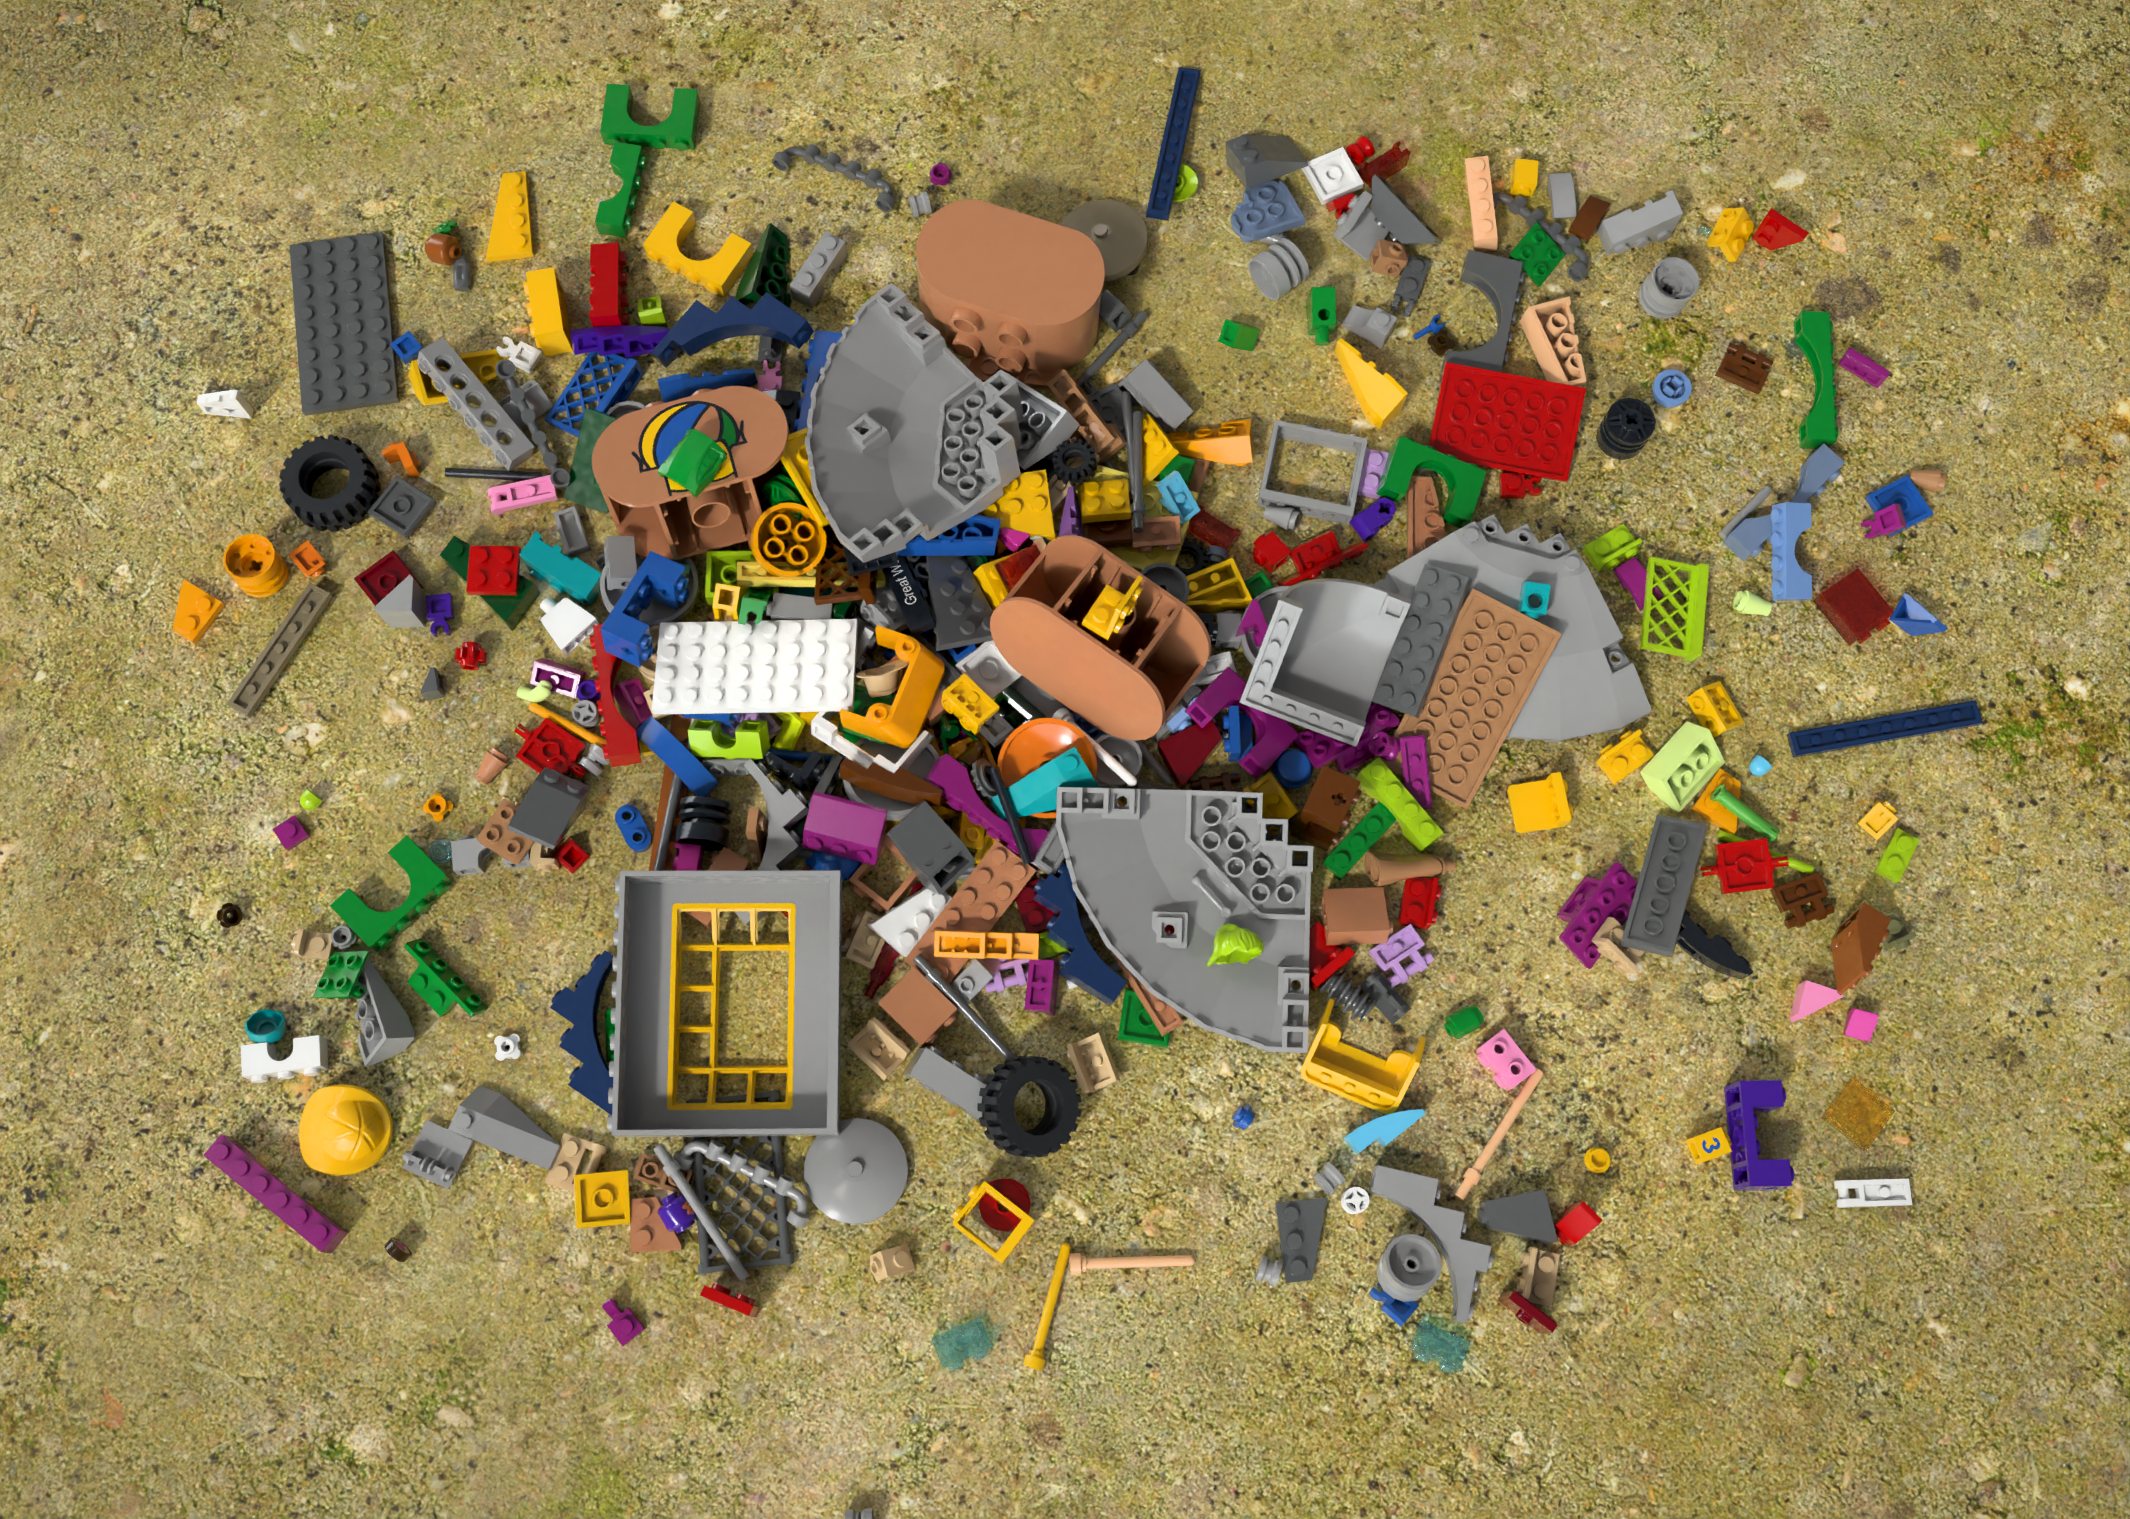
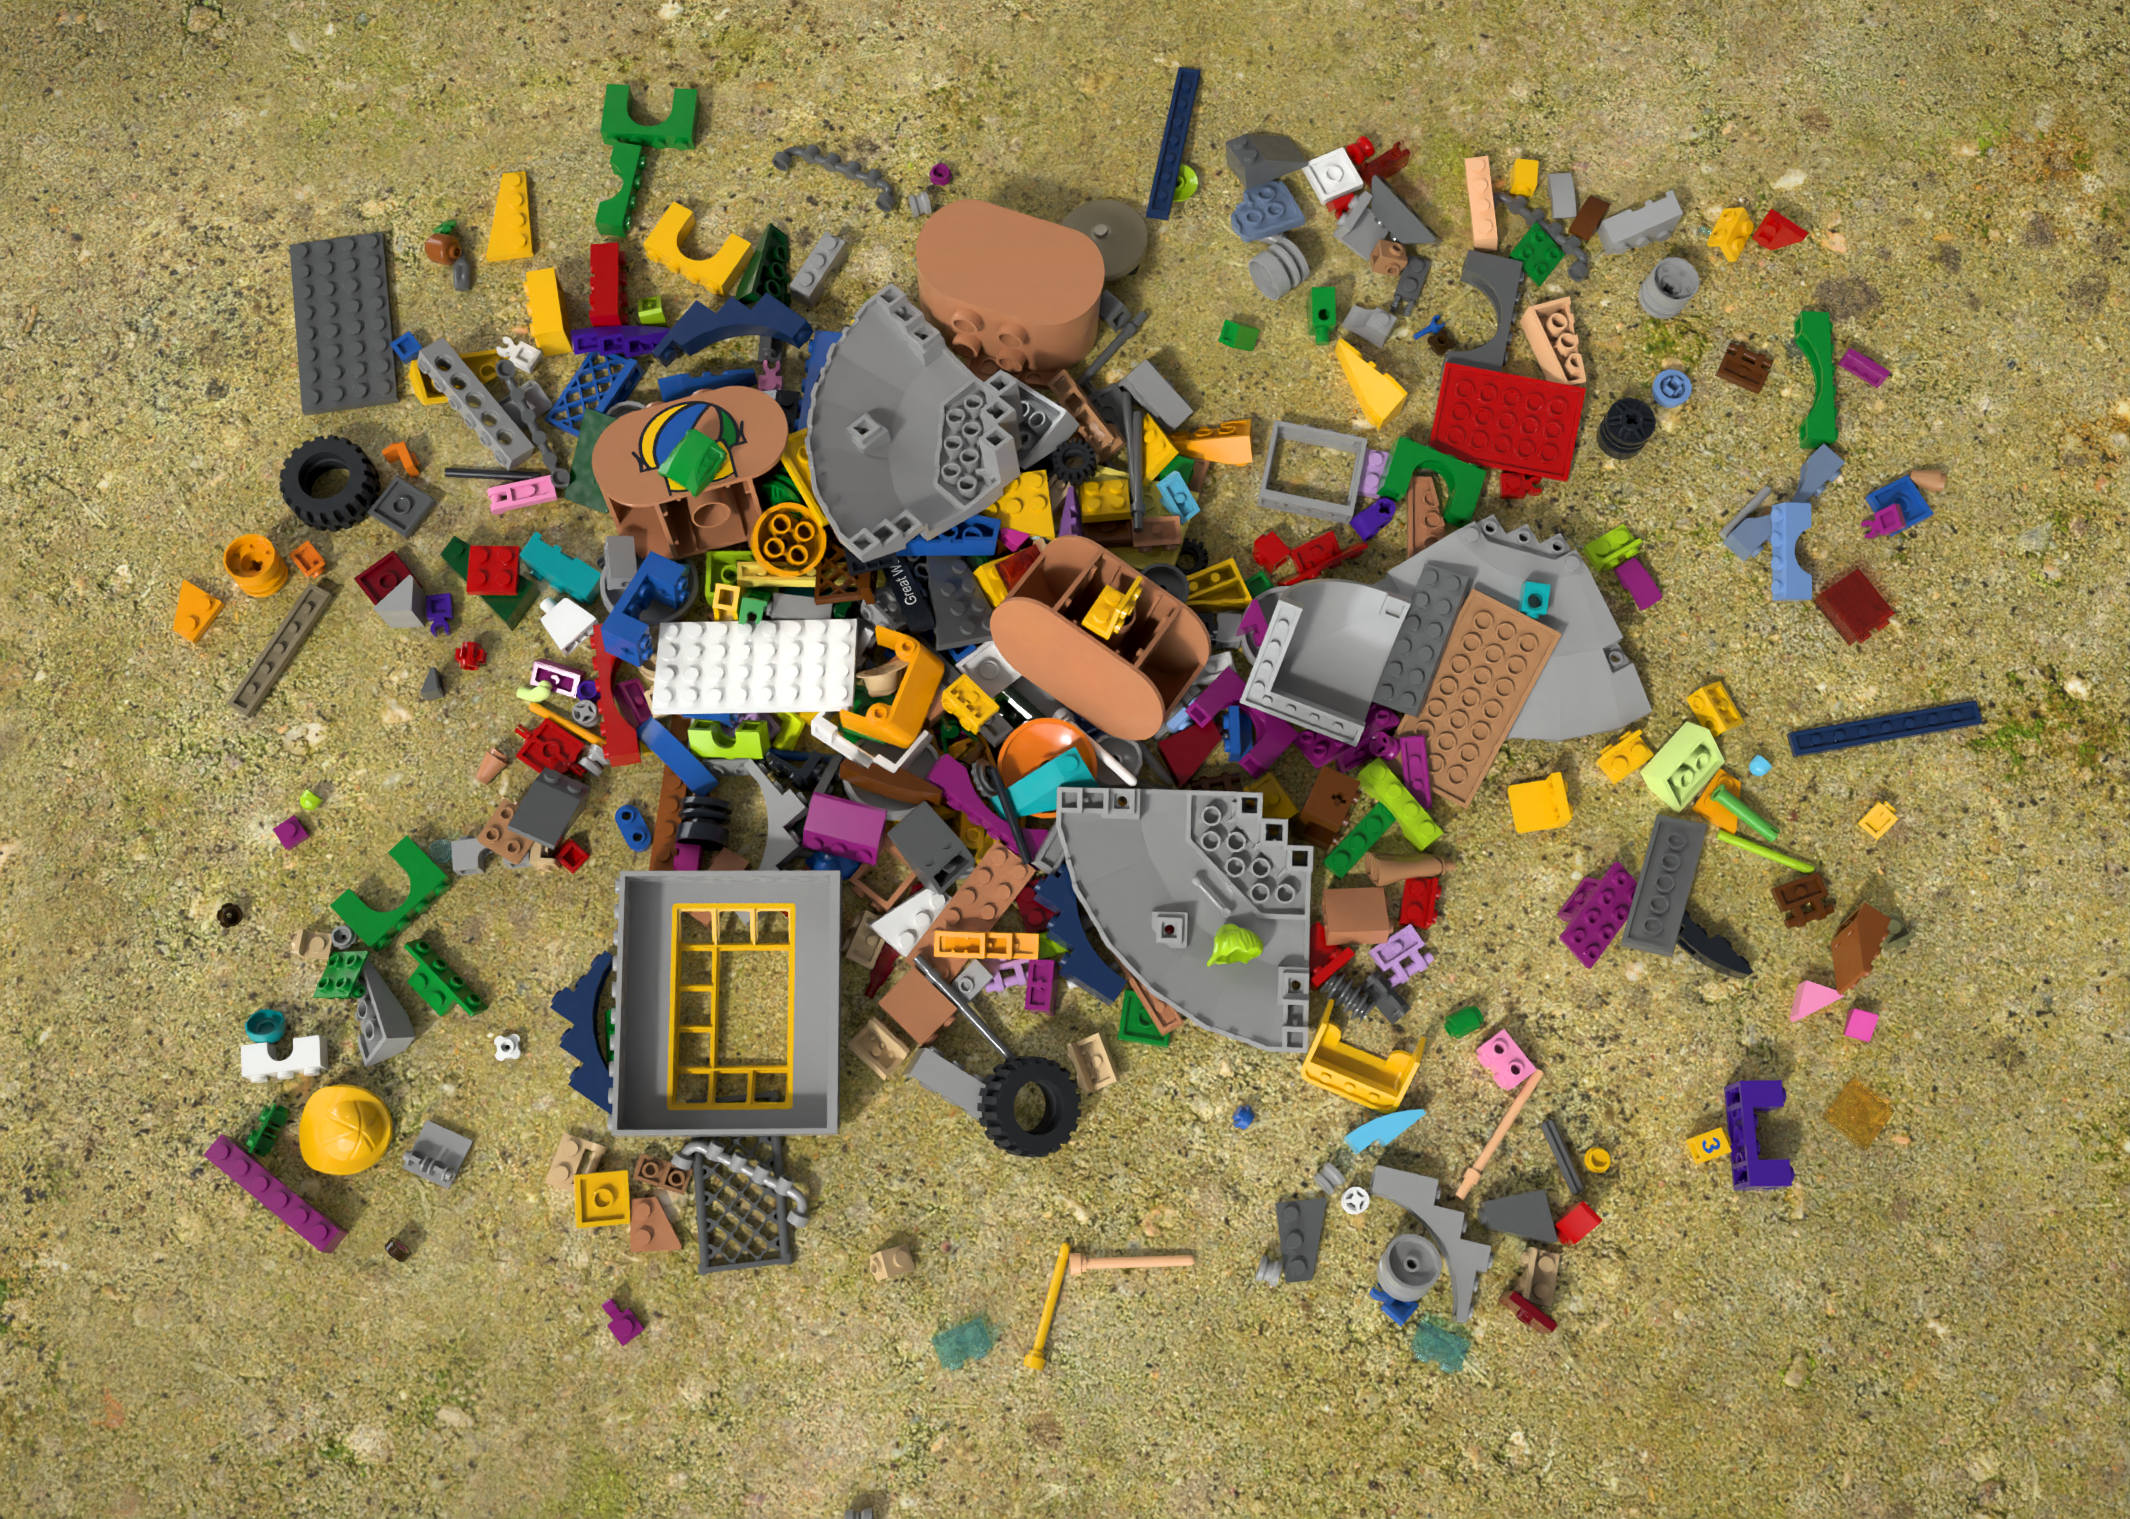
white wing [197,390,254,419] -> none
light orange plate [423,793,453,822] -> none
light grey wedge [448,1085,561,1170] -> none
light grey tile [553,505,591,557] -> none
dark grey bar [653,773,682,871] -> none
light grey bar [653,1144,749,1281] -> none
dark purple head [658,1192,697,1234] -> none
red plate [700,1283,760,1318] -> none
medium nougat wing [746,807,768,867] -> none
light grey dish [804,1118,908,1224] -> none
yellow window [952,1181,1035,1265] -> none
red plate [979,1178,1031,1232] -> none
clear red hinge [1187,505,1241,555] -> none
sand blue plate [1205,546,1228,565] -> none
light grey cone [1263,505,1300,531] -> none
blue piece [1272,749,1313,789] -> none
tan bracket [1591,917,1645,974] -> none
lime fence [1640,557,1709,662] -> none
red plate [1701,838,1789,894] -> none
yellowish green cone [1733,590,1772,616] -> none
white plate [1834,1179,1912,1208] -> none
lime plate [1874,828,1920,883] -> none
blue slope [1889,593,1948,636] -> none
none -> green hinge [245,1101,290,1157]
none -> dark grey axle [1541,1119,1585,1194]

